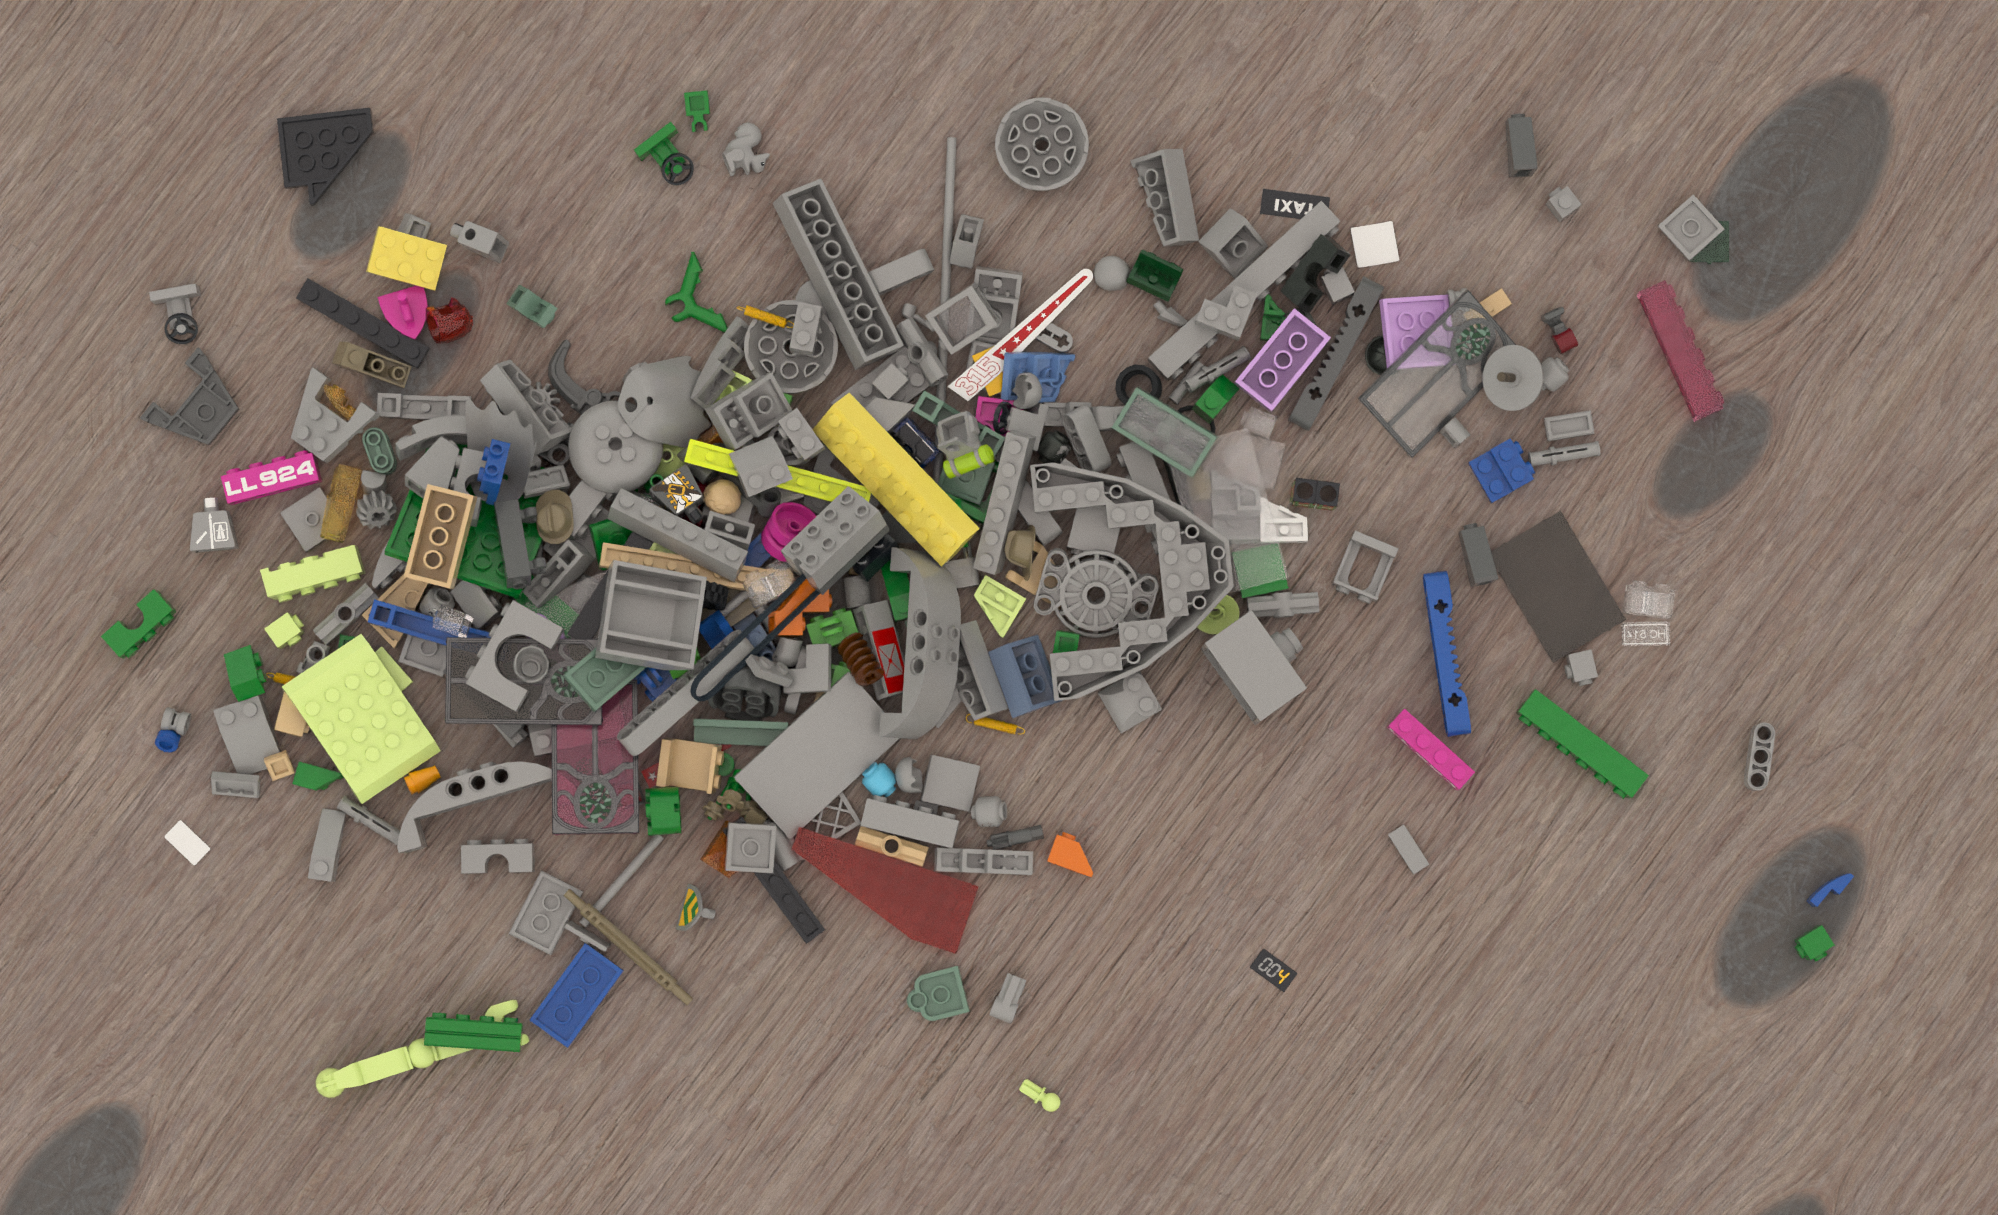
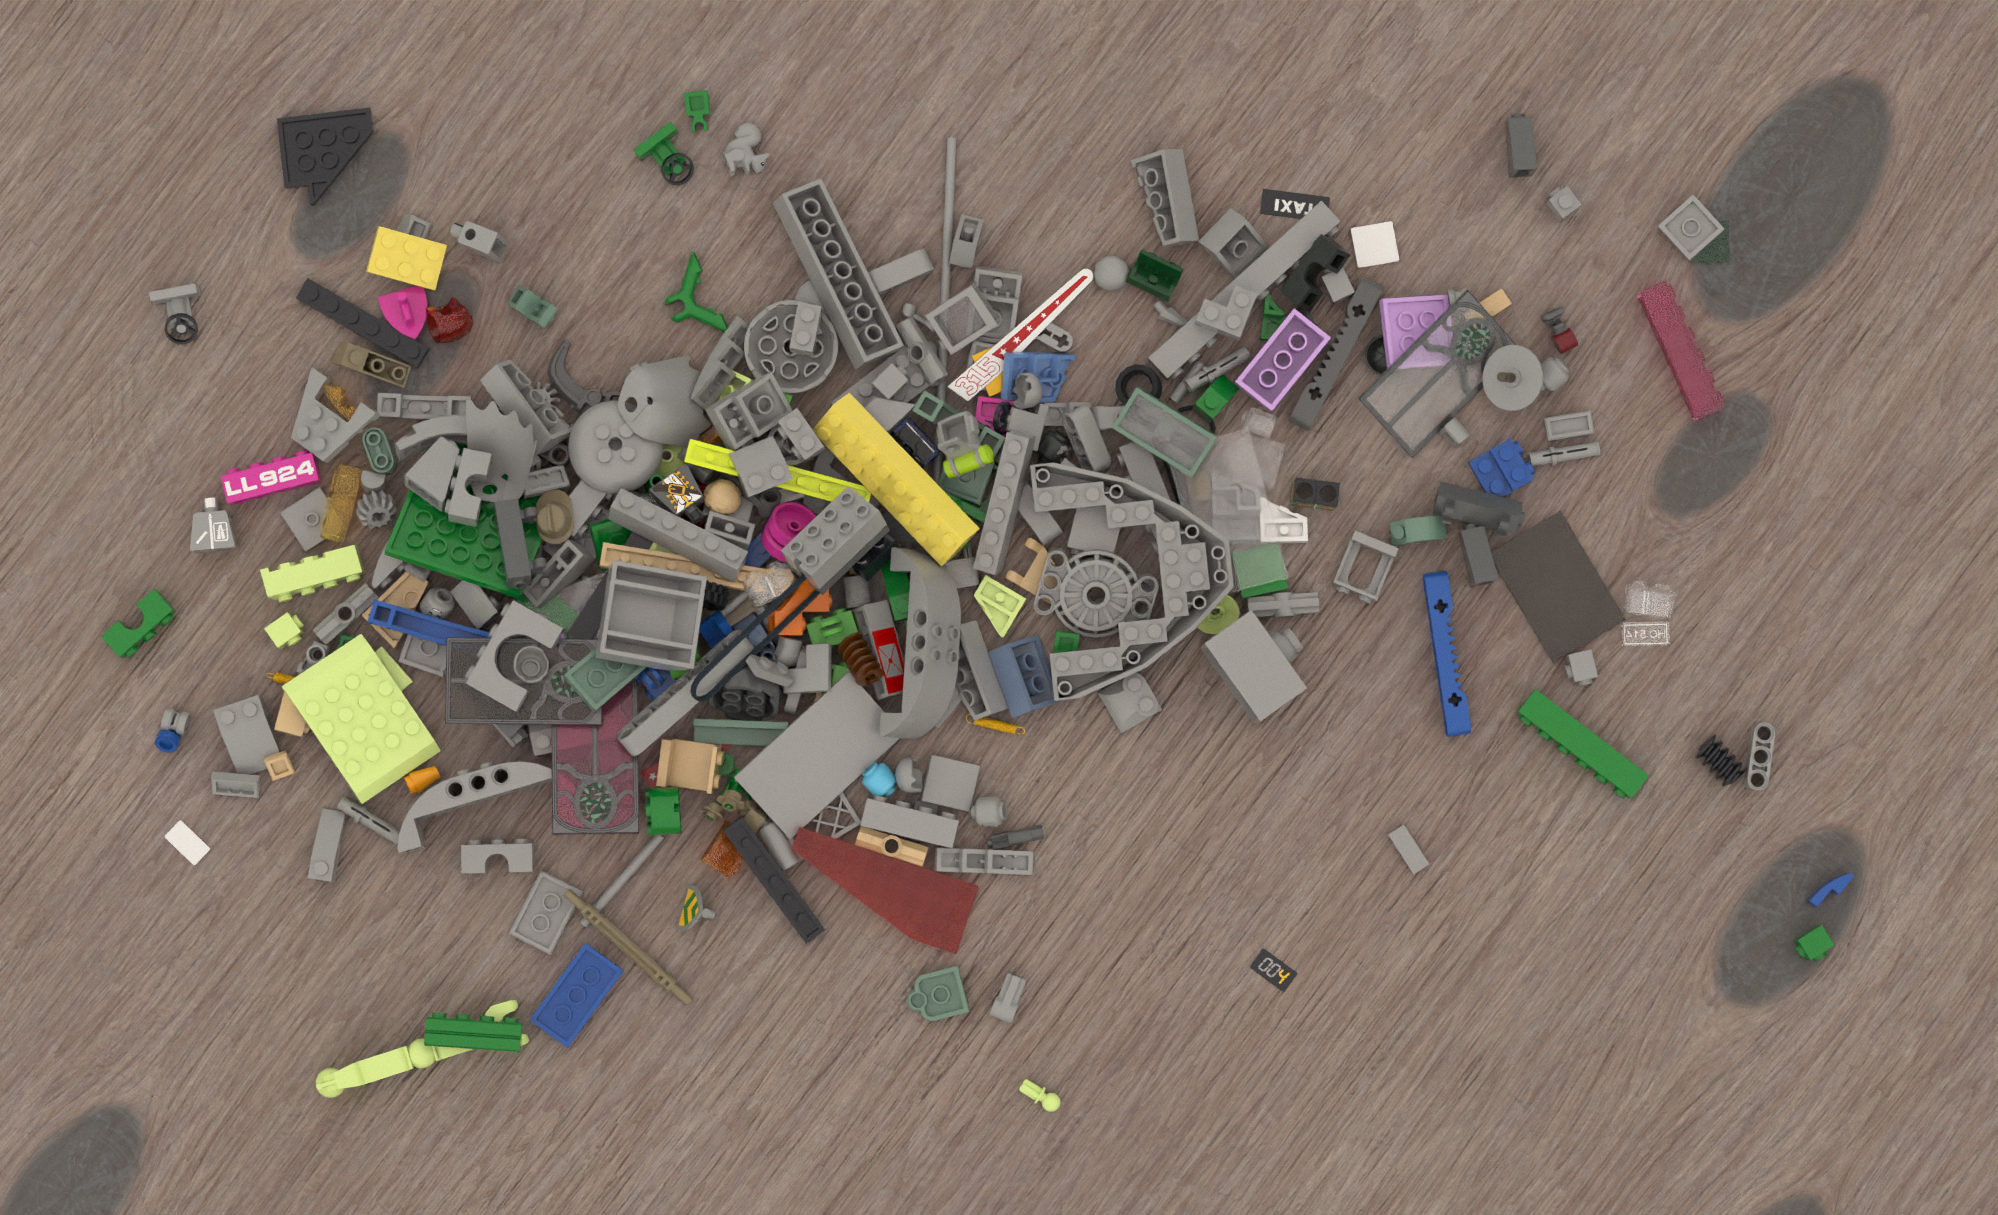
dark grey wing [140,347,239,445] -> none
green brick [224,645,267,702] -> none
green slope [292,761,344,791] -> none
tan brick [404,484,478,589] -> none
clear brick [432,605,474,638] -> none
blue plate [477,439,511,505] -> none
light grey piece [564,920,611,952] -> none
light grey plate [725,822,777,873] -> none
yellow piece [737,305,794,328] -> none
light grey brick [995,98,1089,191] -> none
dark tan piece [1004,525,1035,581] -> none
orange slope [1047,832,1093,878] -> none
dark pink brick [1387,709,1475,790] -> none
none -> sand green brick [1390,516,1447,546]
none -> dark grey brick [1433,481,1525,539]
none -> black piece [1696,734,1747,787]

